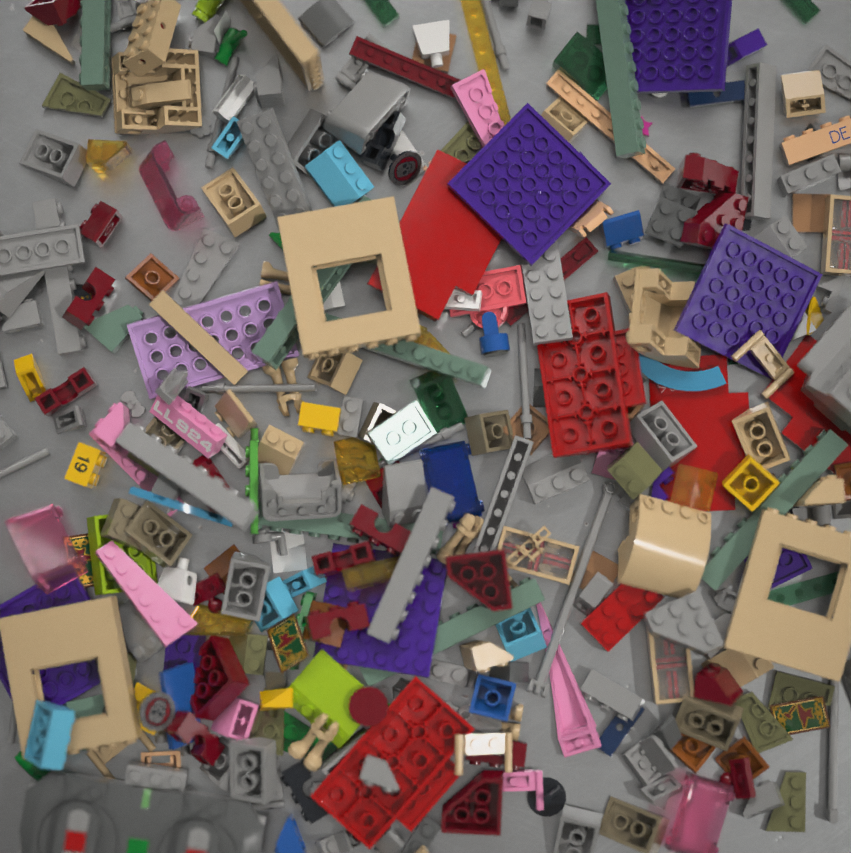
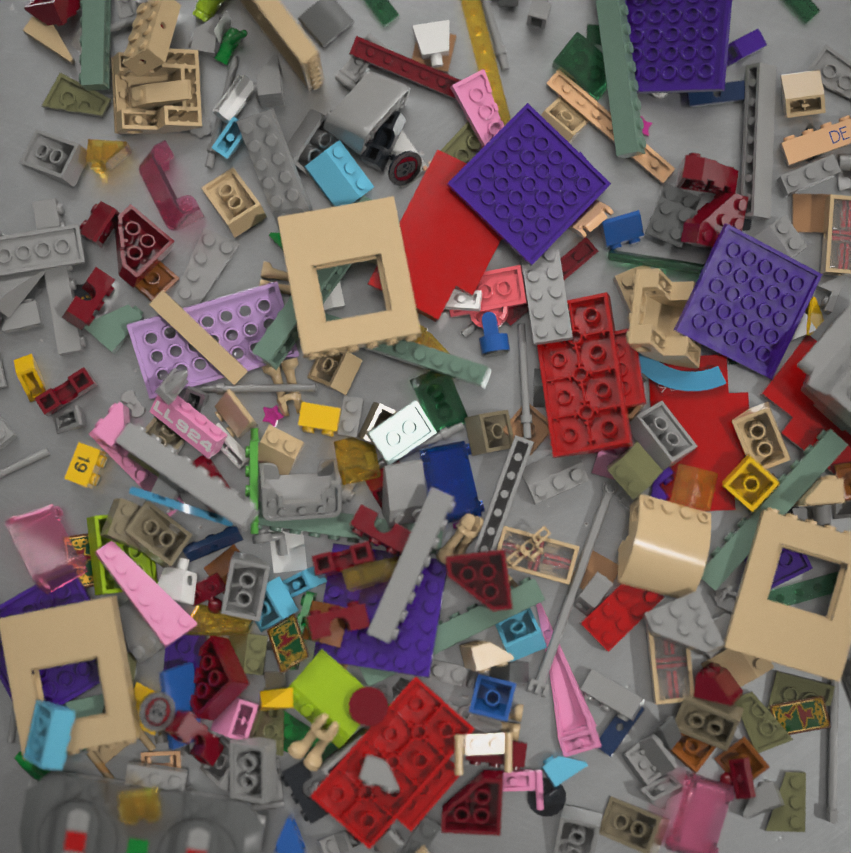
tan plate [731,330,794,399] -> none
none -> dark red brick [114,204,175,288]
none -> clear yellow slope [117,787,162,826]
none -> dark blue tile [183,526,243,562]
none -> dark pink piece [263,405,284,427]
none -> medium azure slope [541,755,588,788]

